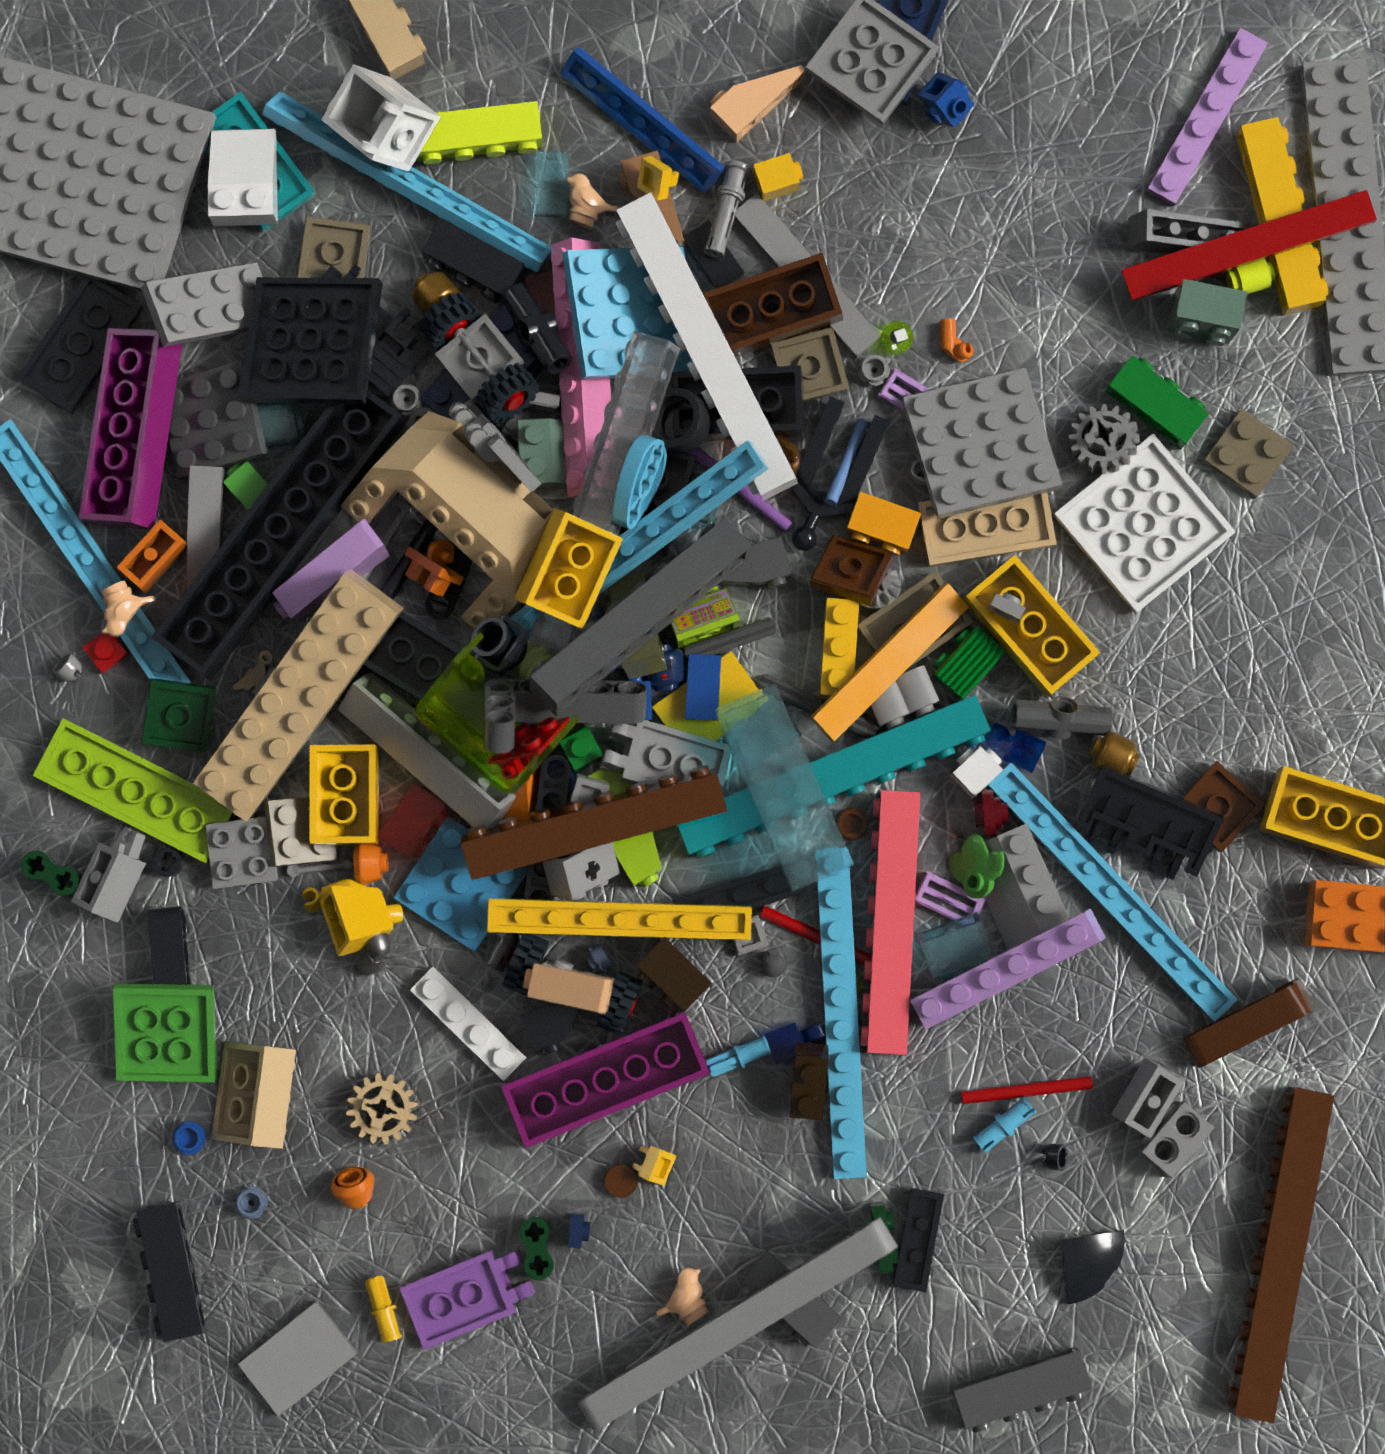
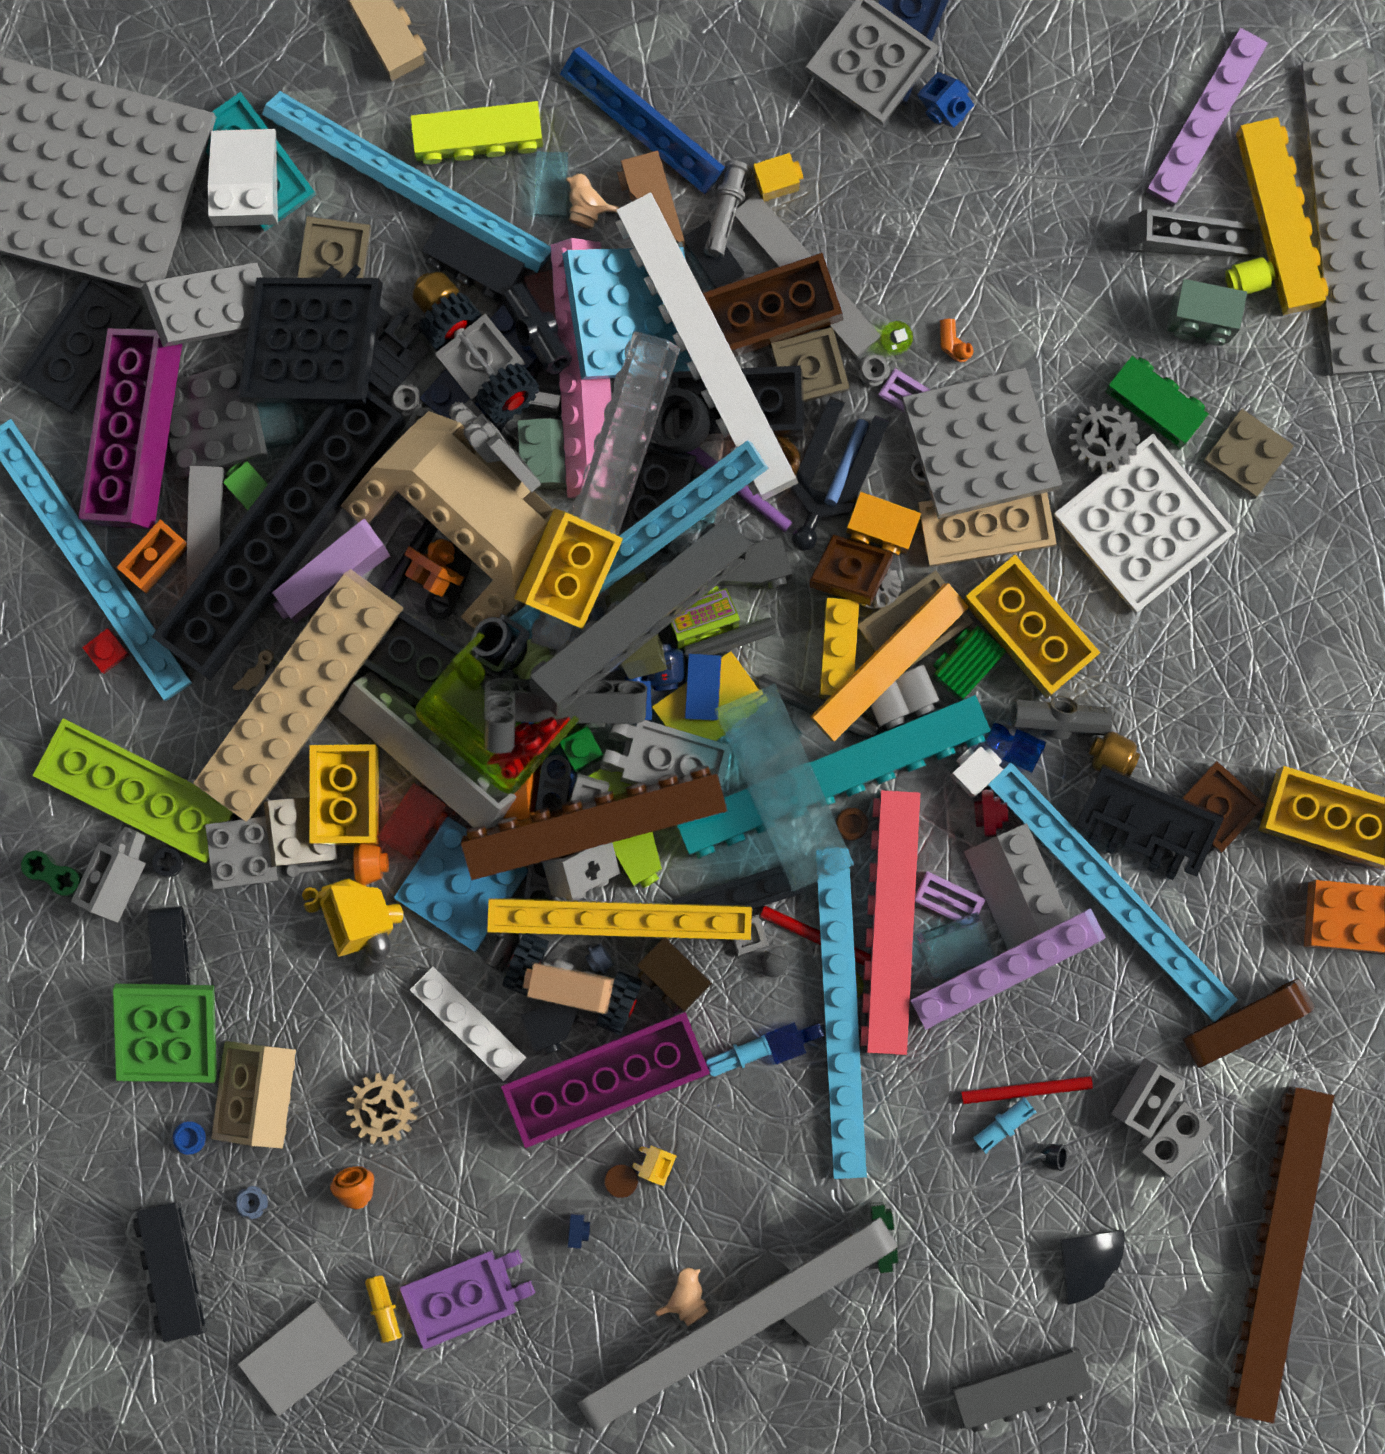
light grey hinge [53,653,82,682] -> none
light nougat animal [101,580,155,637] -> none
dark green plate [141,678,217,752] -> none
white container [321,64,441,172] -> none
dark green axle [520,1216,555,1280] -> none
medium azure piece [612,435,667,529] -> none
yellow tile [637,156,679,201] -> none
light nougat slope [710,65,806,143] -> none
dark brown brick [789,1042,829,1121] -> none
black plate [893,1188,944,1292] -> none
bright green plate [949,833,1004,899] -> none
light grey plate [987,592,1026,624] -> none
red tile [1121,190,1377,302] -> none

